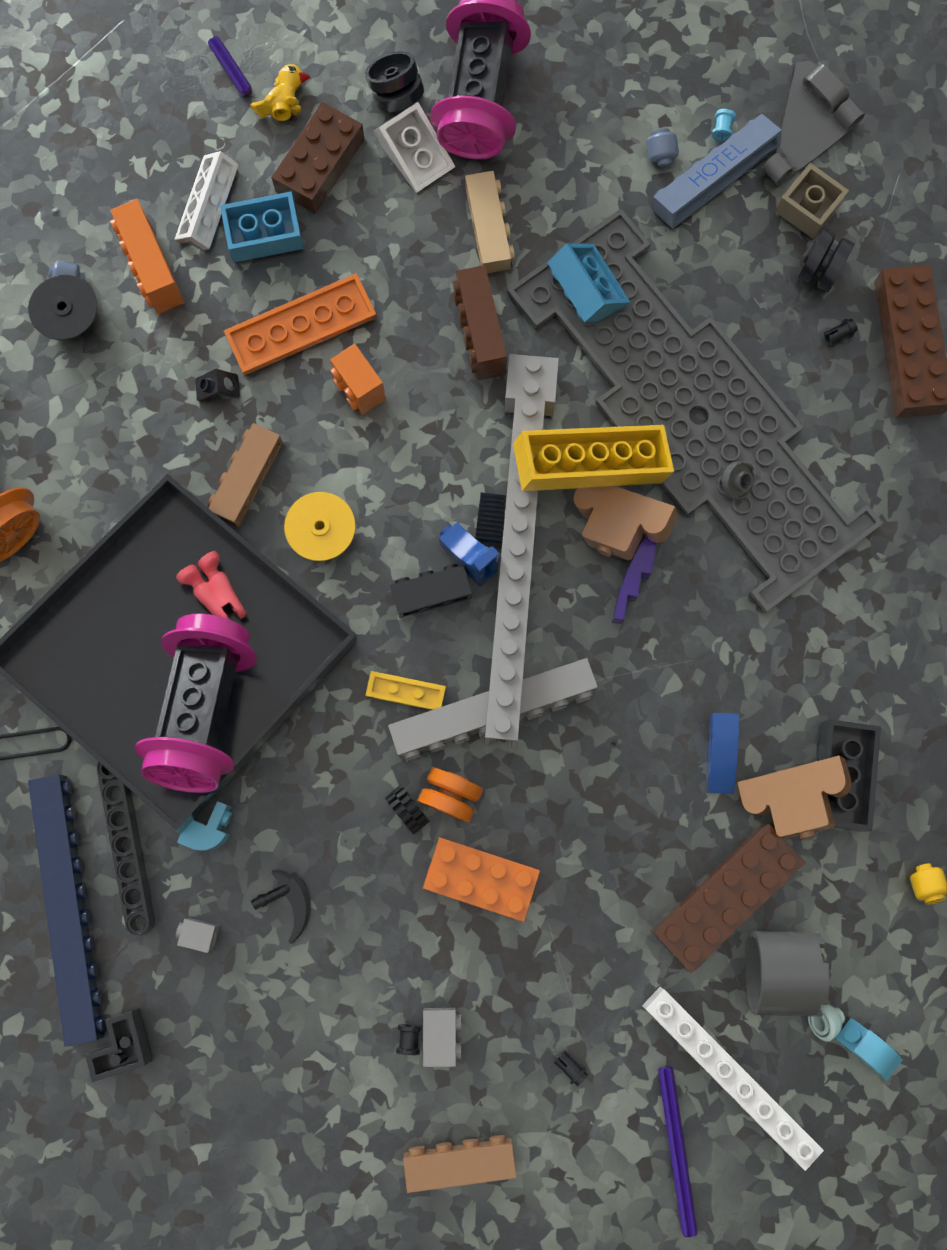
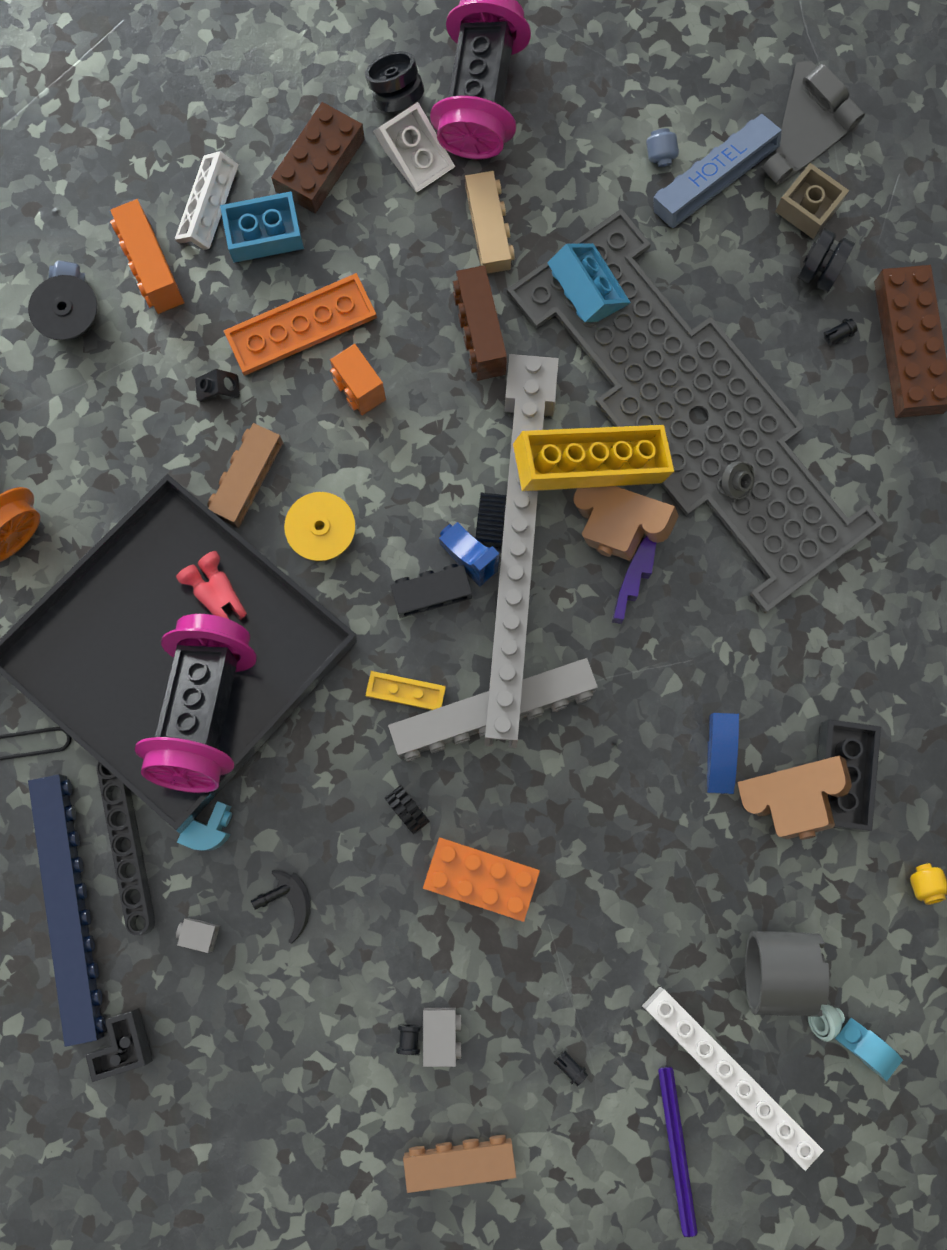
dark purple axle [208,36,252,97] -> none
yellow animal [250,64,310,121] -> none
orange wheel [417,767,484,823] -> none
reddish brown brick [650,823,806,973] -> none
medium azure bush [712,109,737,142] -> none

